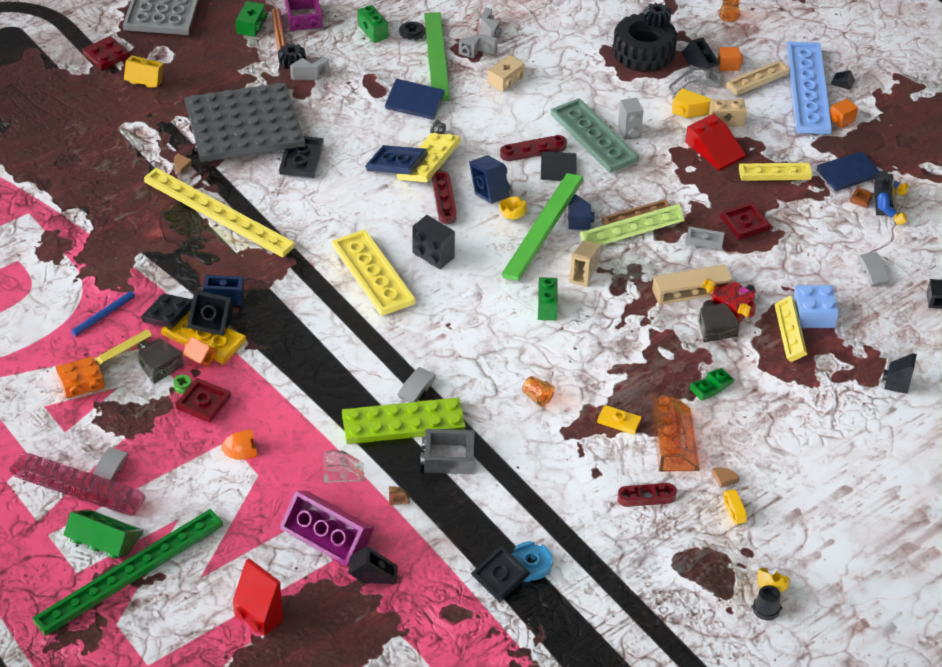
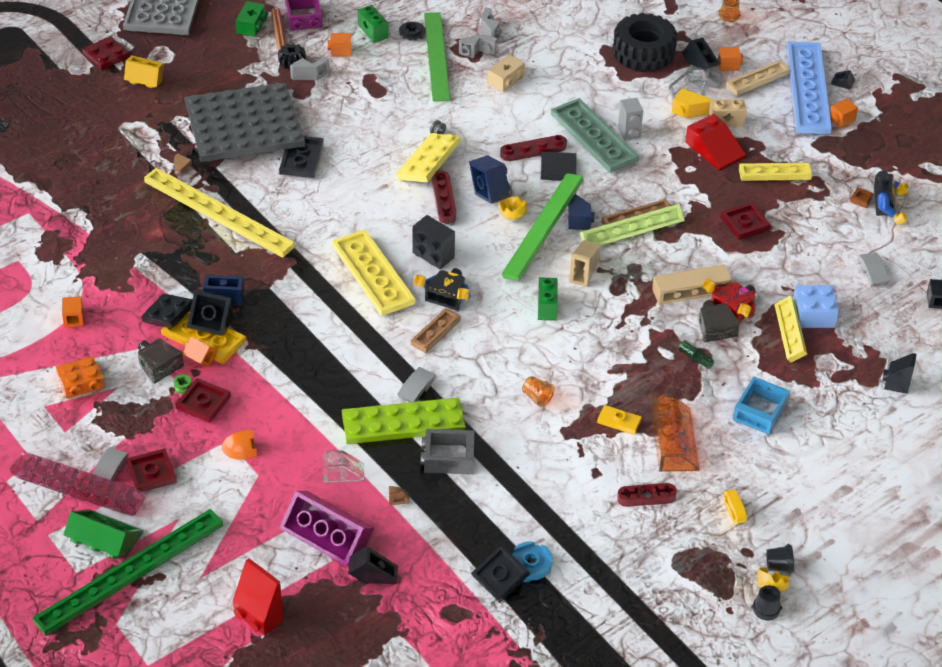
blue bar [71,291,135,337] -> none
light yellow tile [95,330,152,366] -> none
dark blue tile [365,145,428,174] -> none
dark blue tile [385,78,445,120] -> none
black gear [643,2,671,29] -> none
light grey plate [685,227,725,250] -> none
green slope [689,368,734,401] -> none
medium nougat tile [712,467,740,487] -> none
dark blue tile [816,151,879,191] -> none
none -> orange brick [62,296,84,327]
none -> dark red plate [126,448,177,494]
none -> orange brick [327,33,351,57]
none -> medium nougat tile [411,308,461,353]
none -> torso [413,268,471,311]
none -> clear green axle [678,340,714,369]
none -> dark azure window [733,377,790,435]
none -> black piece [766,543,794,573]

